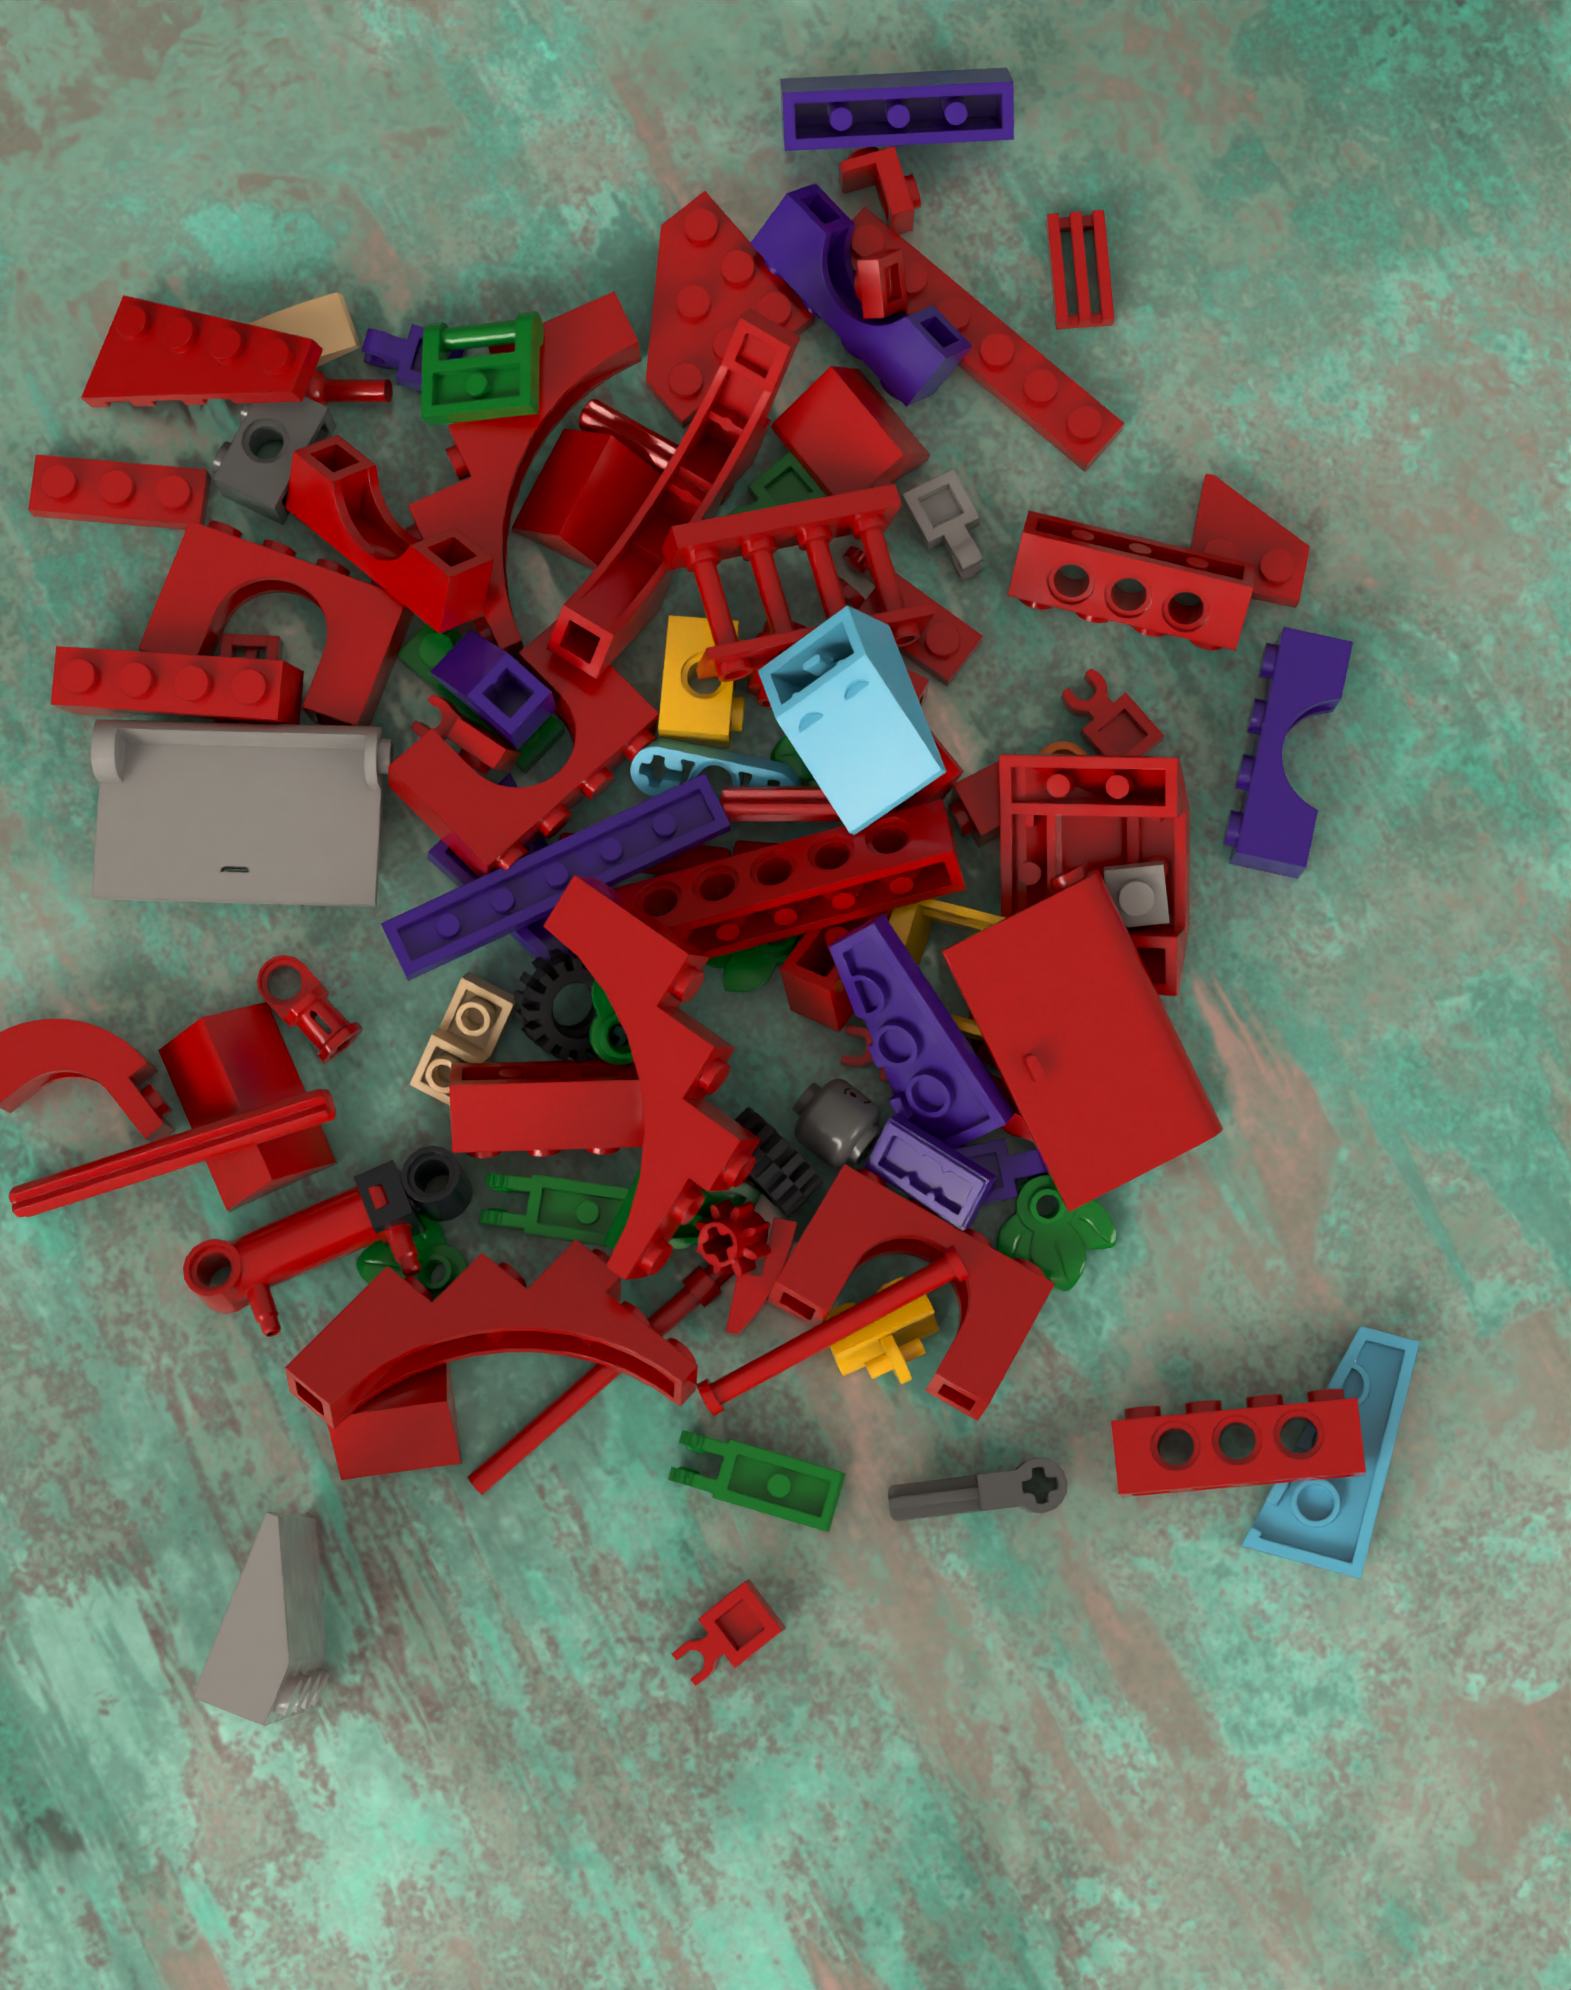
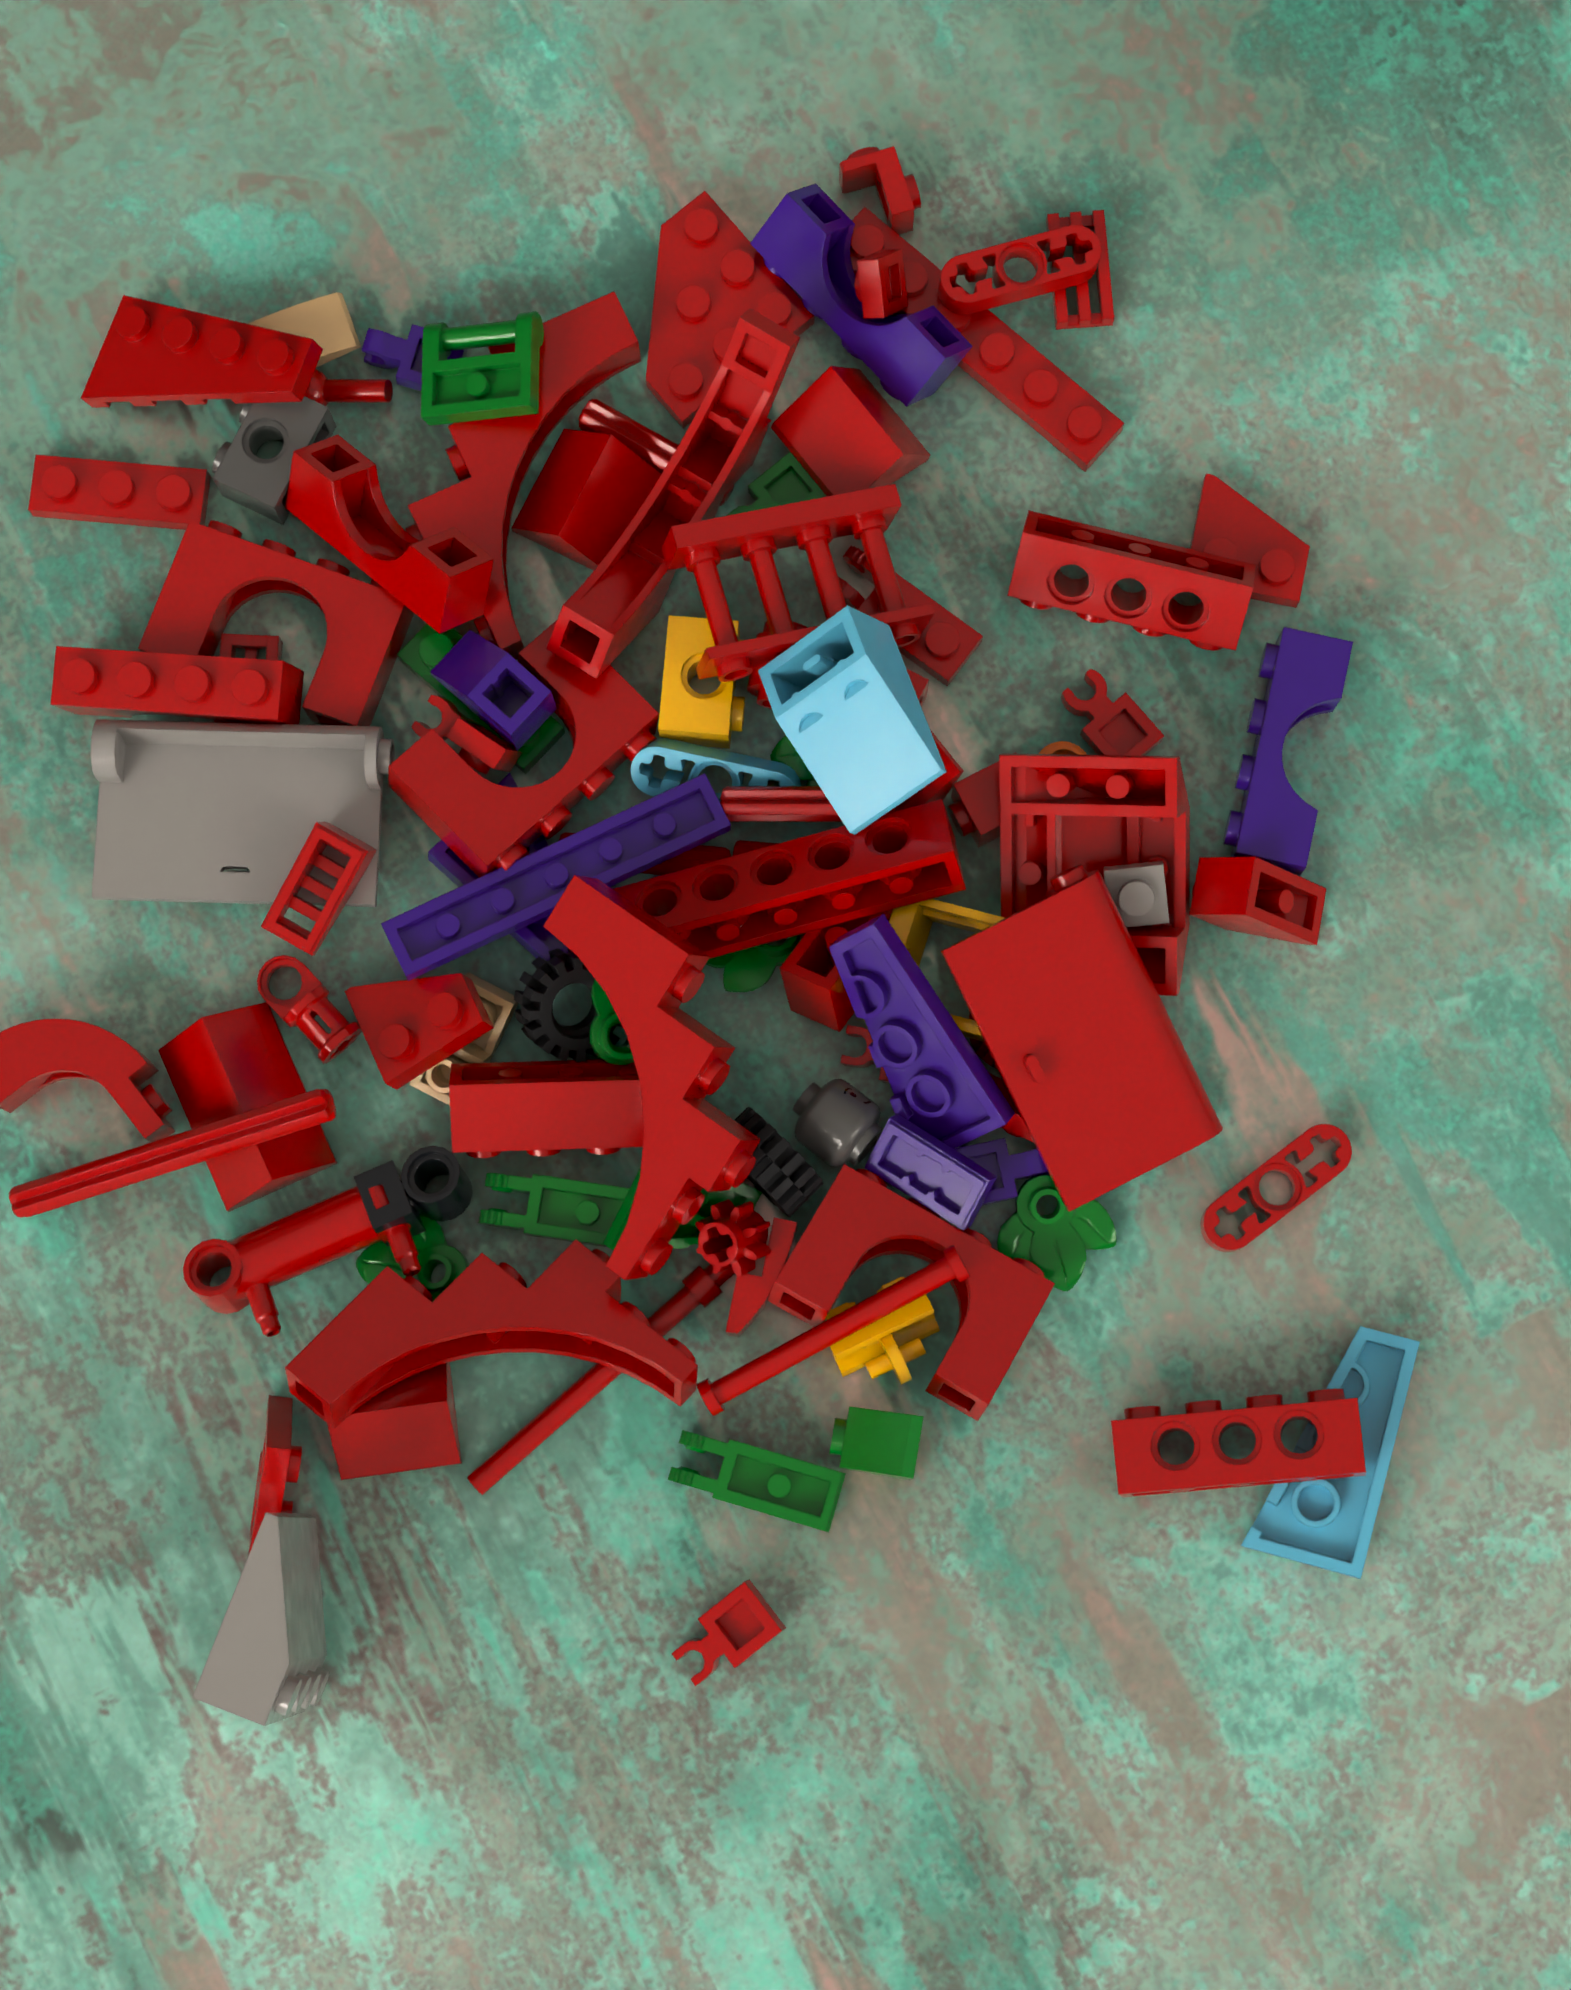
dark purple brick [780,67,1014,151] -> none
dark grey connector [888,1458,1067,1522] -> none
light grey plate [902,468,983,581] -> none
none -> red wing [249,1395,302,1553]
none -> red slope [261,822,377,956]
none -> red wing [344,973,494,1090]
none -> green slope [829,1406,923,1480]
none -> red beam [938,225,1102,315]
none -> red slope [1189,857,1327,945]
none -> red beam [1200,1124,1352,1252]

